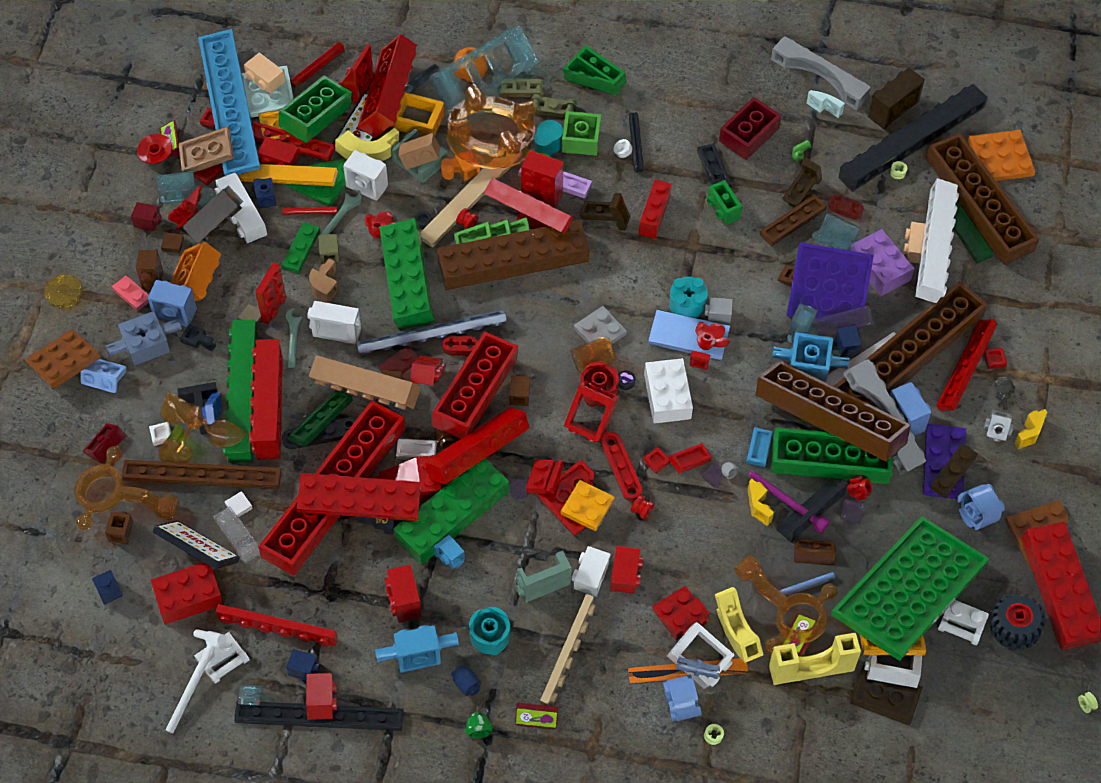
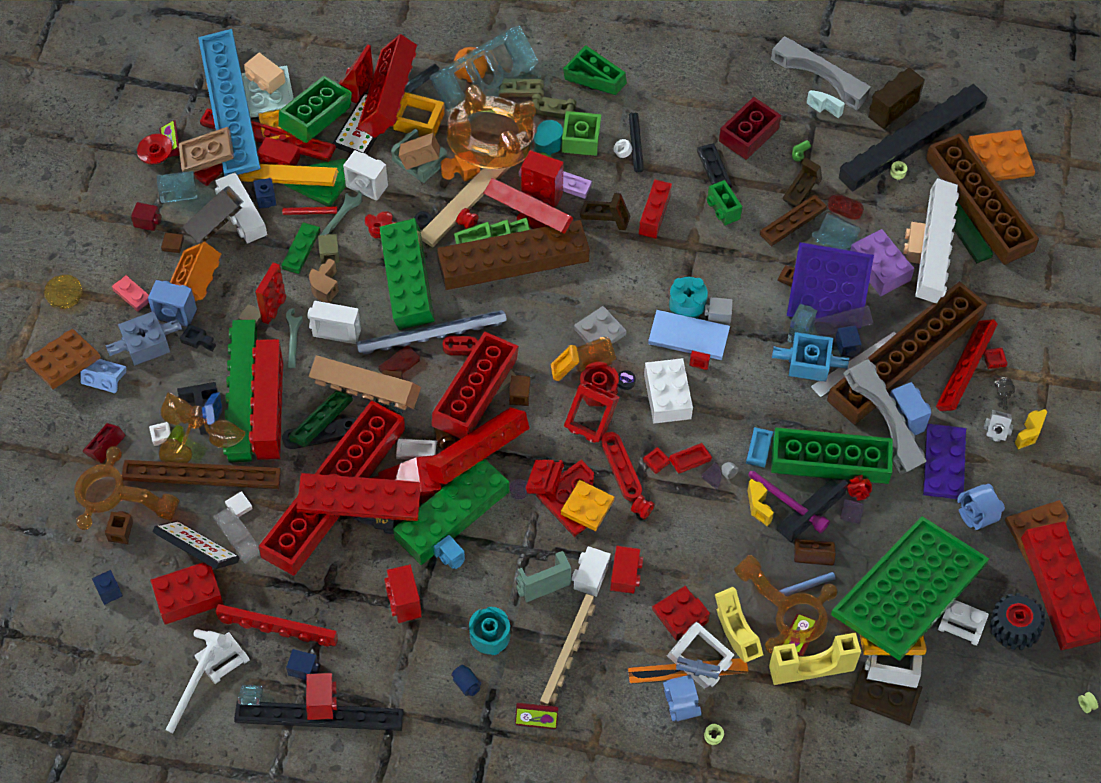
reddish brown brick [136,250,163,290] -> none
red hinge [168,185,202,230] -> none
red axle [290,42,344,88] -> none
light yellow arch [335,128,399,161] -> none
dark azure brick [375,625,459,673] -> none
red brick [410,356,446,386] -> none
green cone [465,713,493,739] -> none
red plate [695,322,730,350] -> none
reddish brown brick [756,361,911,461] -> none
dark brown plate [930,443,978,499] -> none
none -> light orange tile [551,345,579,381]

